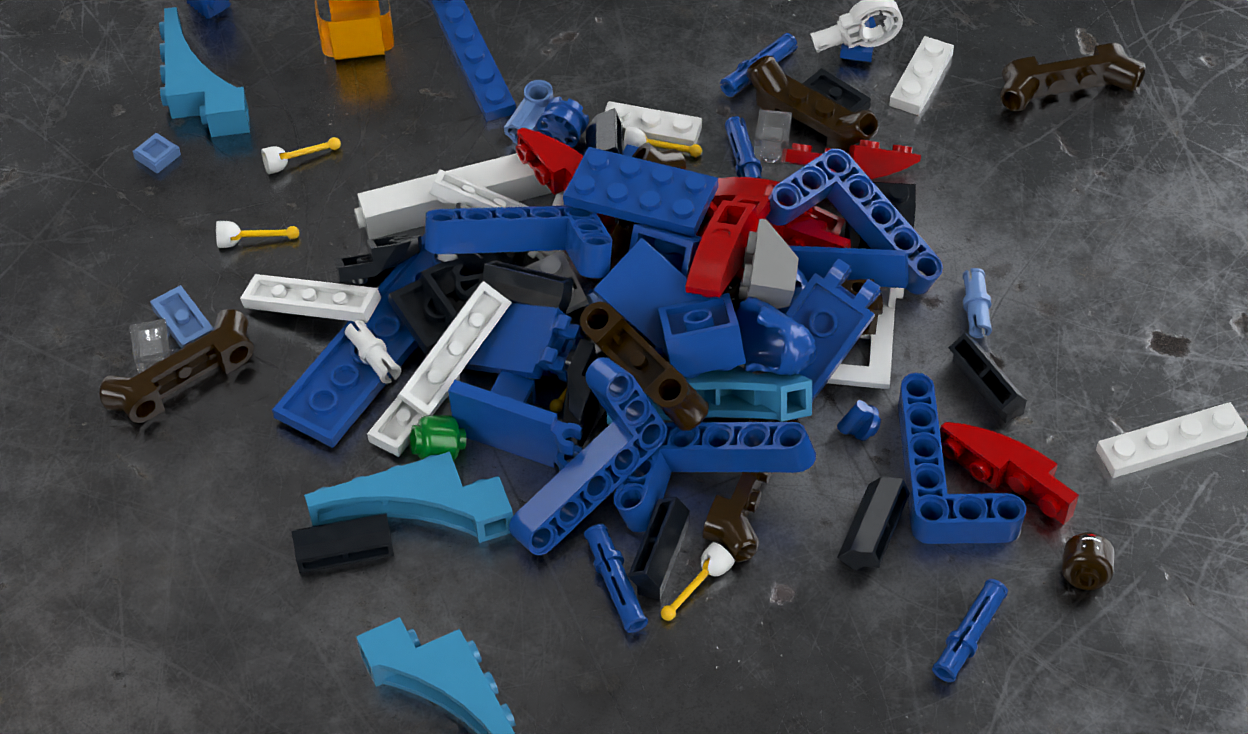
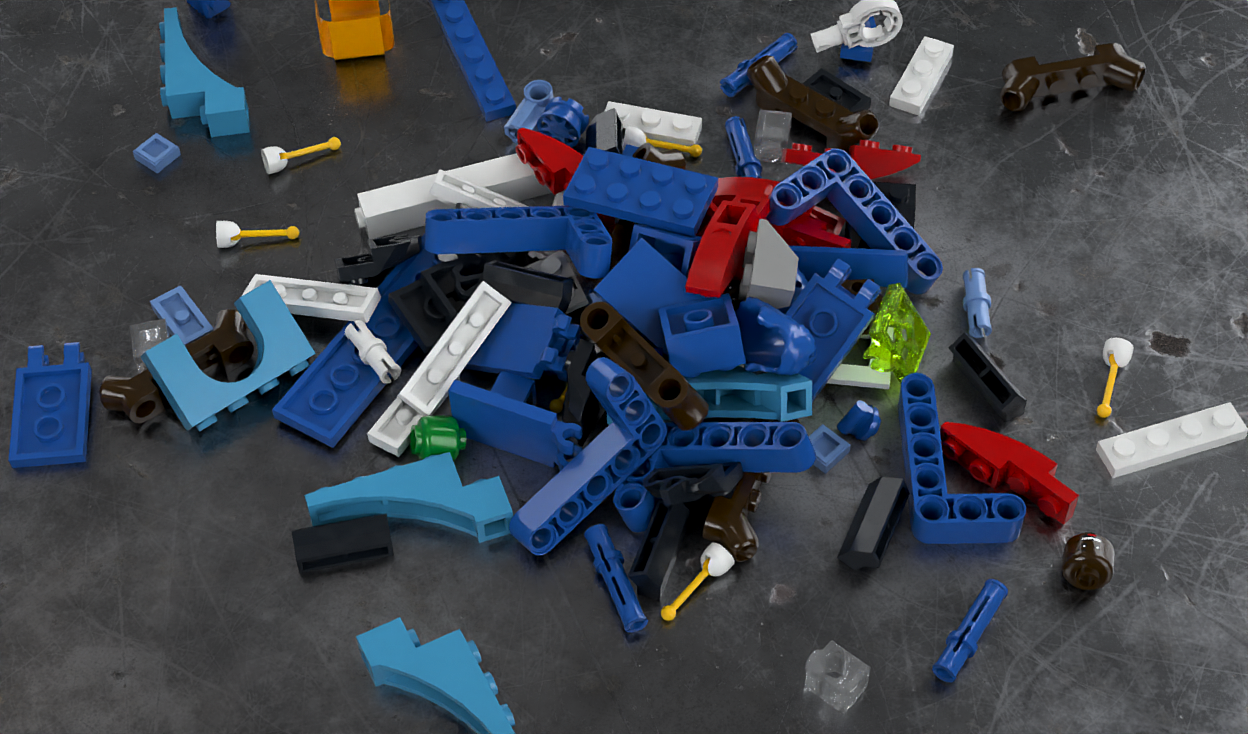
none -> blue tile [8,342,92,468]
none -> dark azure arch [141,280,316,432]
none -> black plate [642,462,744,506]
none -> clear brick [804,640,871,714]
none -> medium blue tile [809,424,851,474]
none -> clear neon green piece [863,283,931,384]
none -> hinge [1097,338,1134,418]

